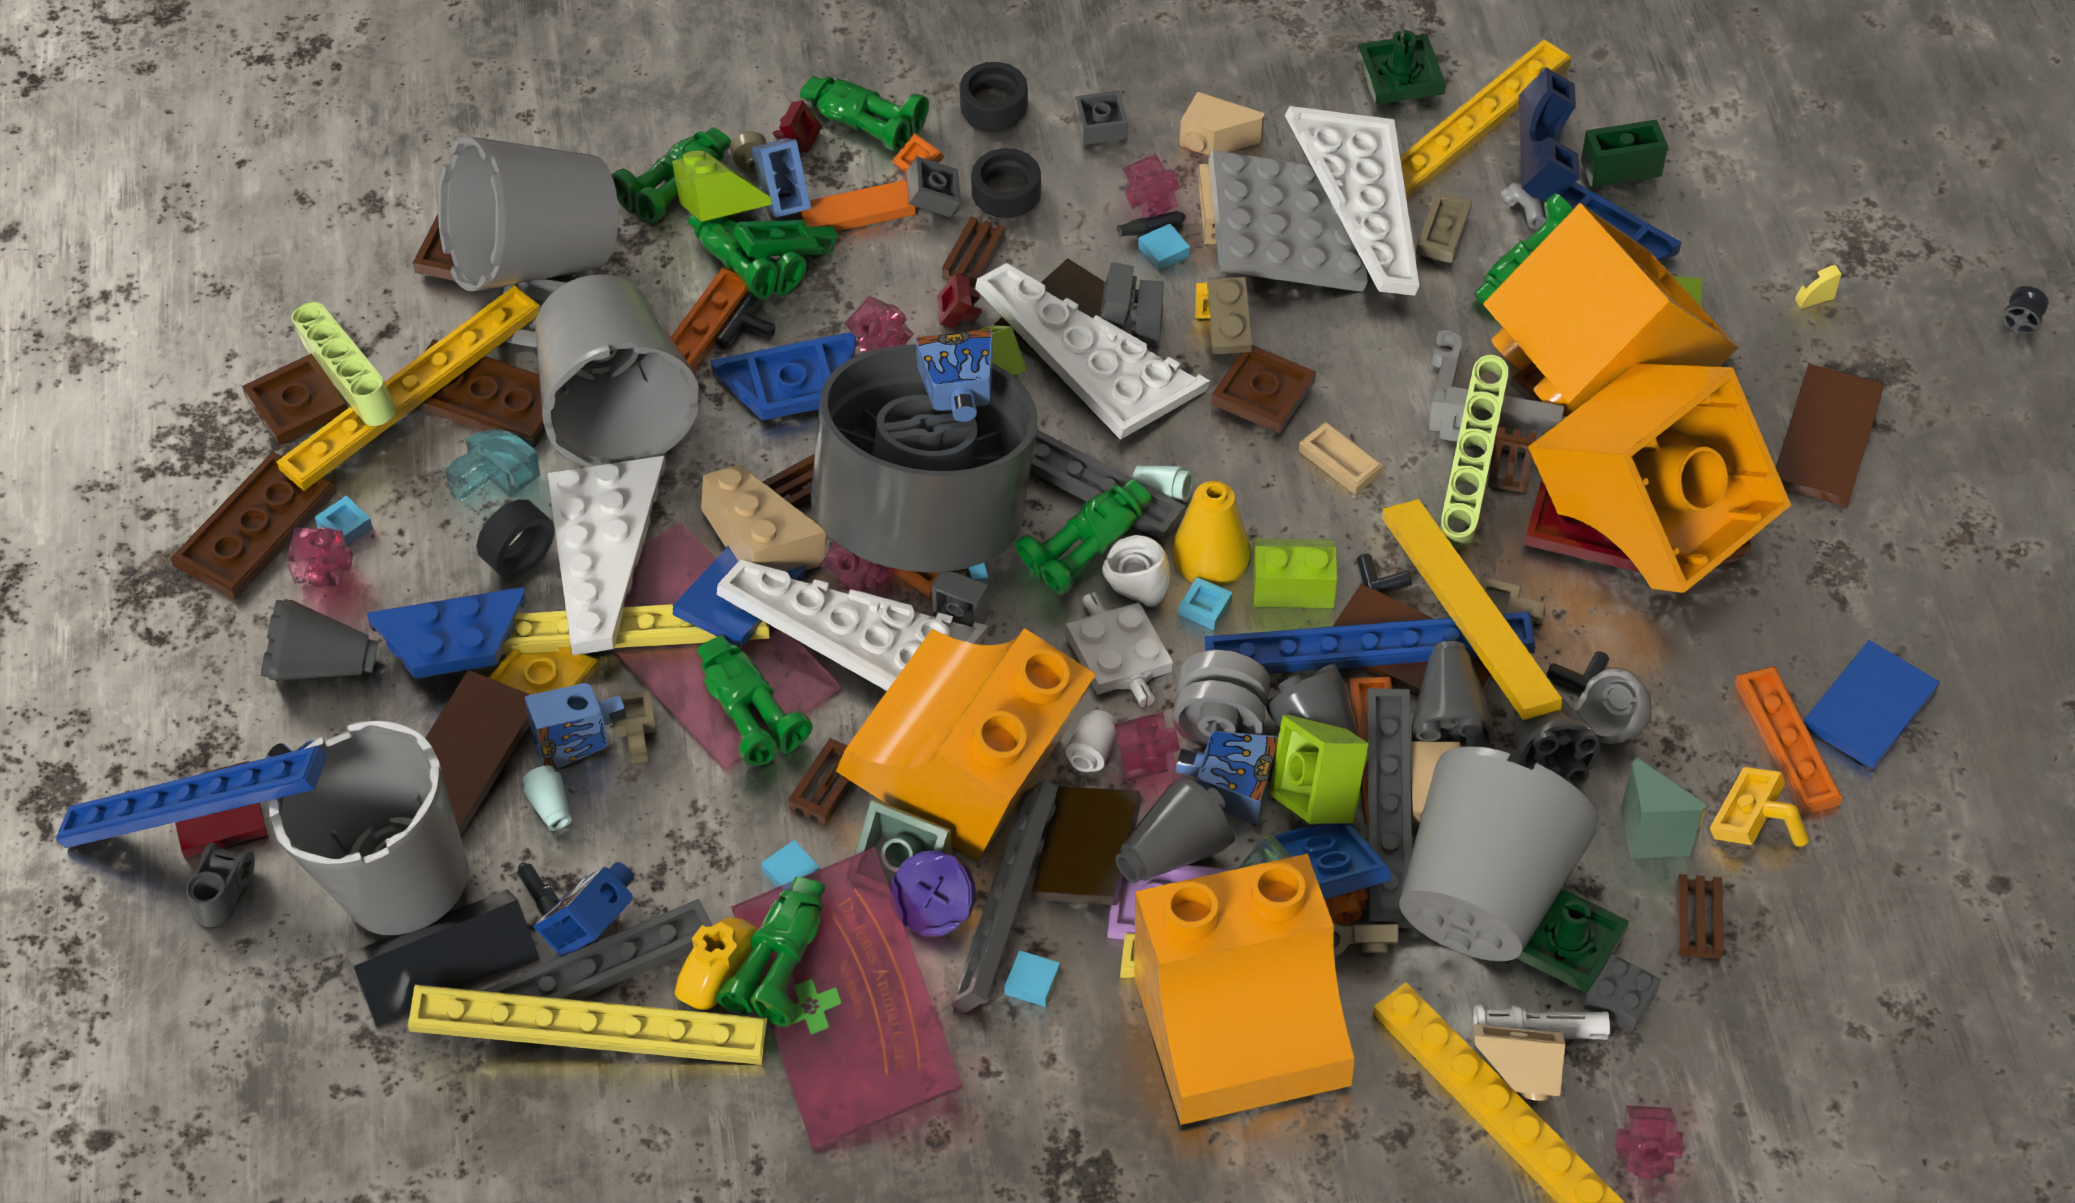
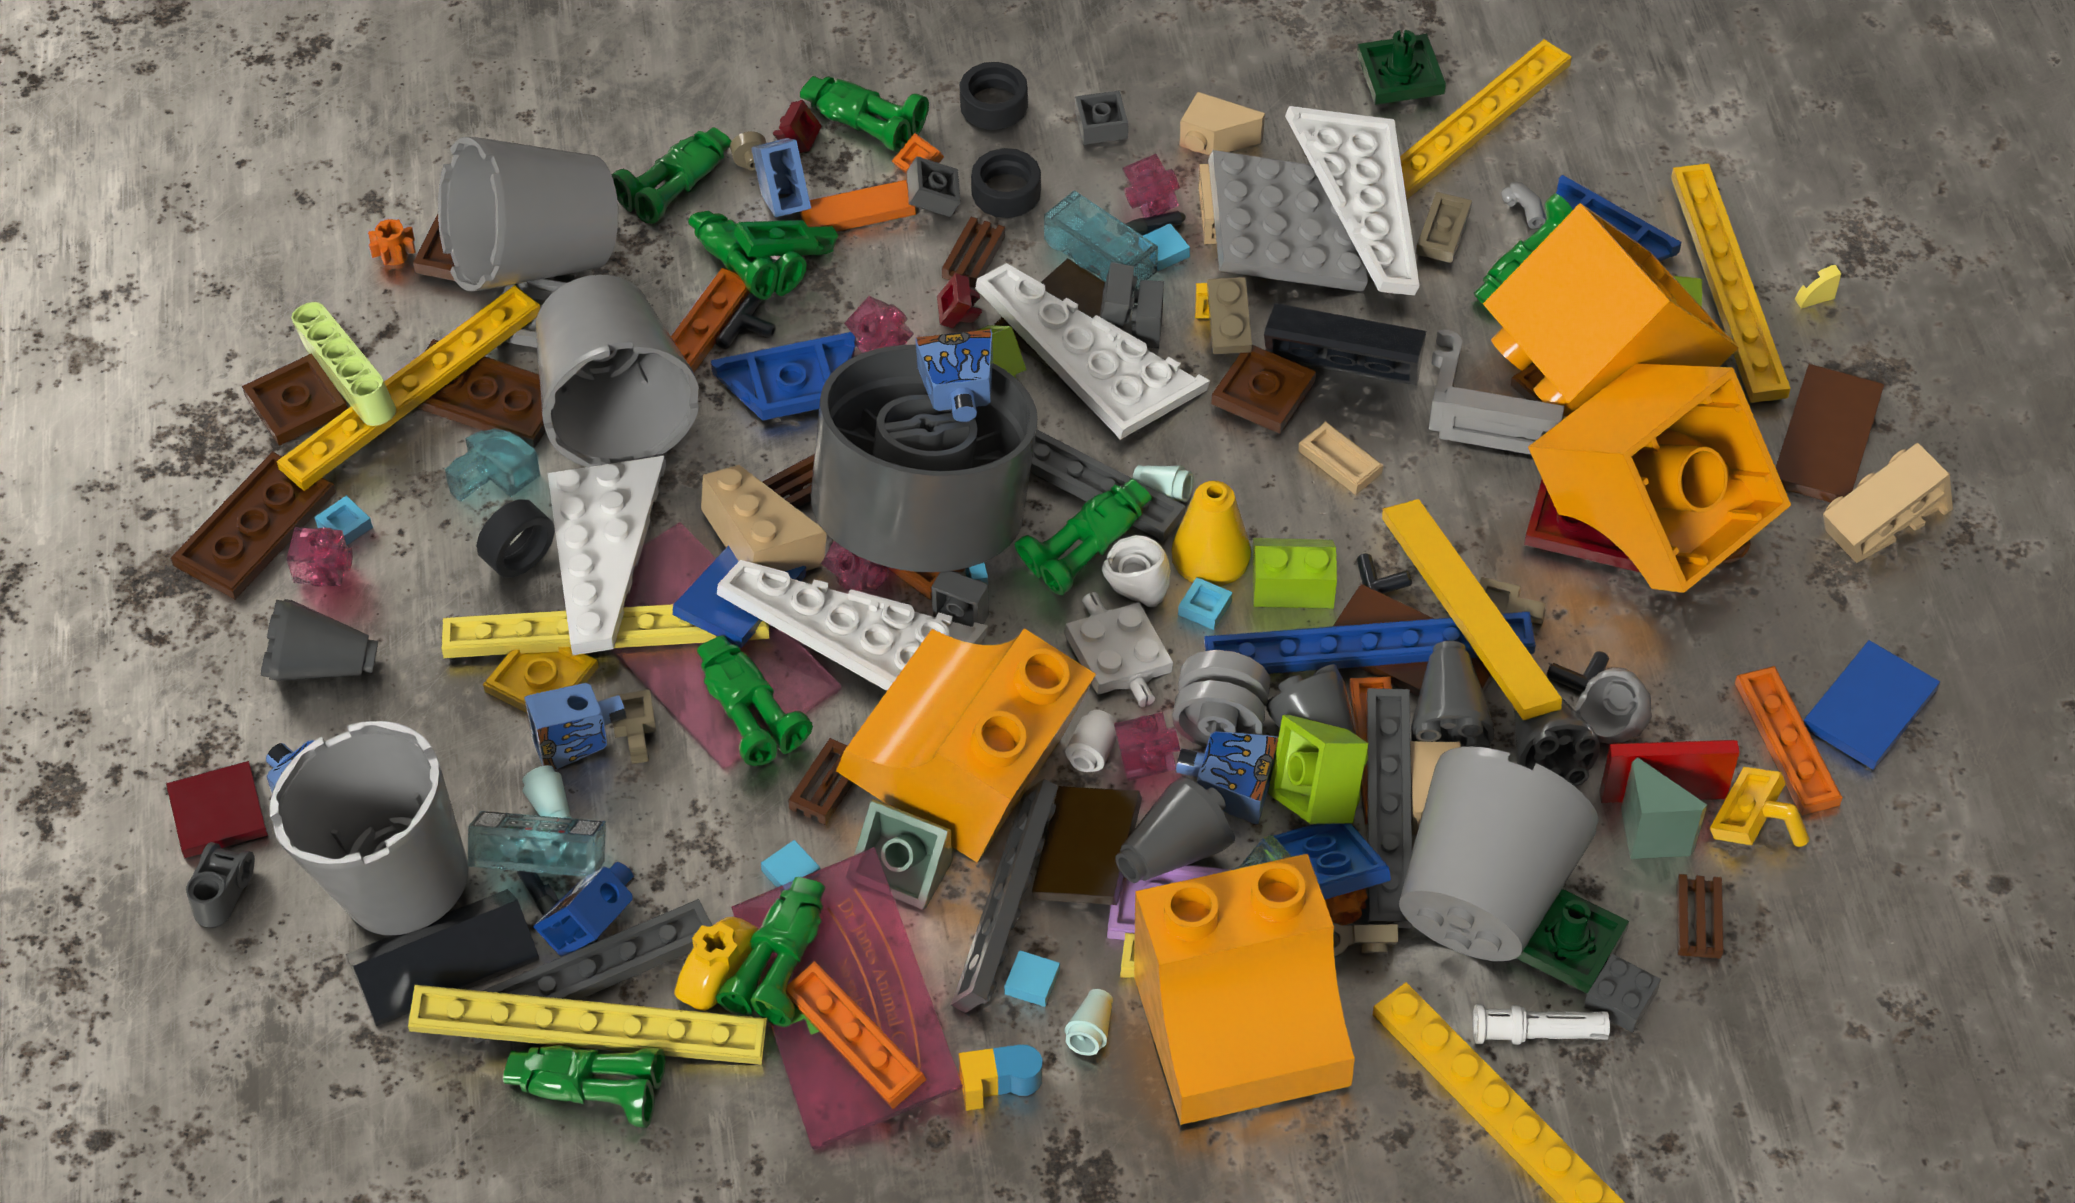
blue tile [56,745,328,848] -> none
blue wing [367,587,526,678] -> none
reddish brown tile [425,670,530,835] -> none
lime slope [672,151,772,222] -> none
dark purple tile [890,851,976,937] -> none
yellowish green beam [1440,355,1508,549] -> none
tan slope [1473,1024,1565,1101] -> none
reddish brown tile [1488,426,1537,493] -> none
dark blue arch [1519,67,1580,202] -> none
dark green brick [1581,120,1668,188] -> none
clear pink brick [1616,1105,1683,1179] -> none
black wheel [2002,286,2049,334] -> none
none -> orange gear [368,219,416,265]
none -> clear light blue brick [468,811,606,877]
none -> green piece [503,1045,665,1128]
none -> orange tile [786,961,927,1109]
none -> leg [959,1045,1042,1111]
none -> clear light blue brick [1044,190,1158,292]
none -> light aqua cone [1065,989,1113,1056]
none -> black slope [1264,303,1427,386]
none -> red tile [1599,740,1740,803]
none -> yellow plate [1671,163,1791,403]
none -> tan wedge [1823,442,1953,563]

